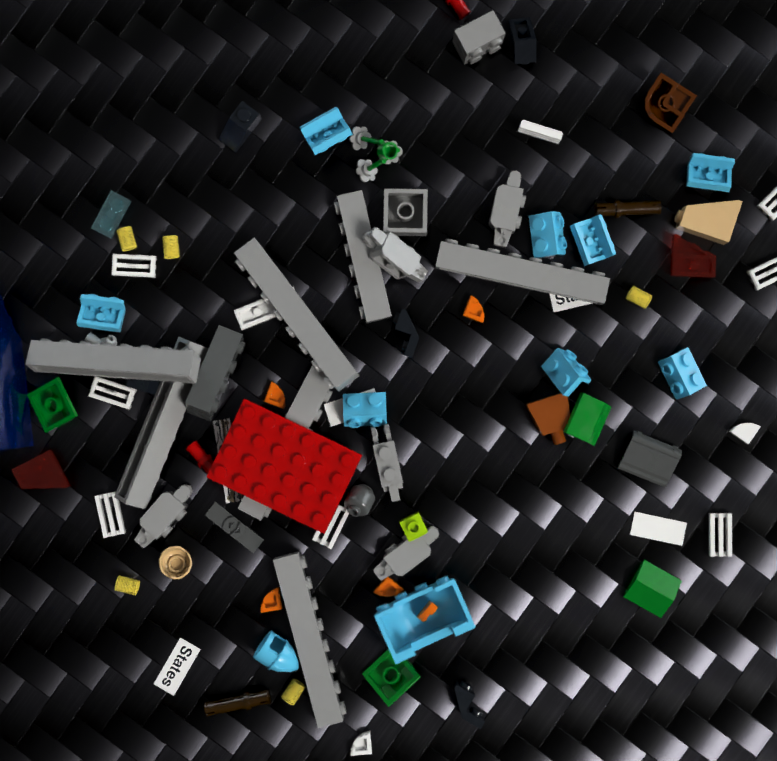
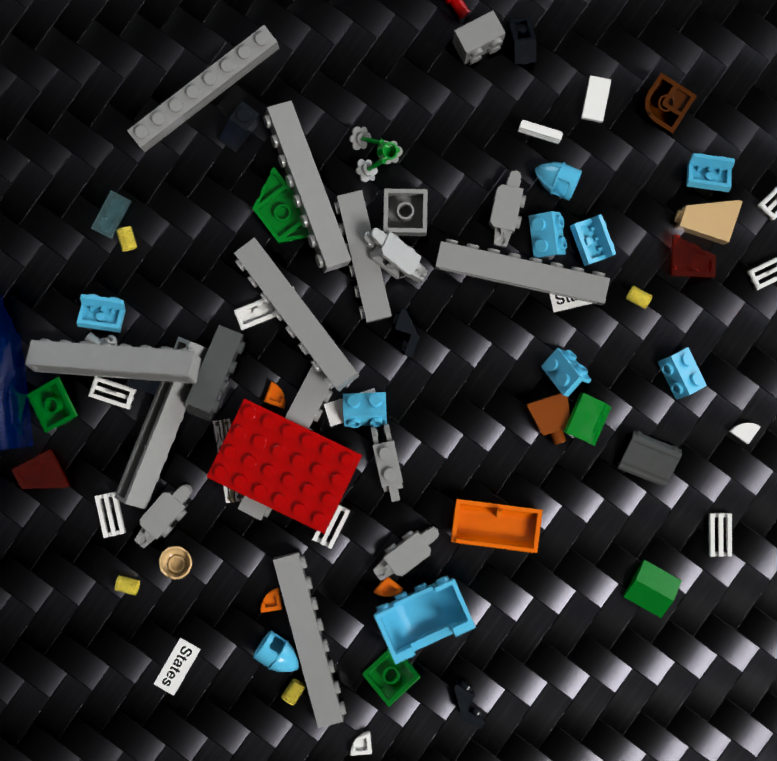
white tile [112,254,157,278] -> none
light yellow piece [162,235,180,259] -> none
red pin [186,440,215,482] -> none
dark brown pin [204,690,271,716] -> none
dark grey piece [205,502,264,553] -> none
medium azure bracket [300,107,353,155] -> none
dark grey head [344,484,375,517] -> none
lime bracket [399,511,428,542] -> none
orange tile [417,600,438,622] -> none
orange tile [463,295,484,323] -> none
dark brown pin [595,200,661,218] -> none
white sticker [630,512,687,546] -> none
none -> light grey brick [127,25,279,152]
none -> green wing [252,167,309,244]
none -> light grey brick [263,101,351,273]
none -> orange container [451,499,543,553]
none -> medium azure helmet [535,162,582,201]
none -> white tile [581,75,611,123]

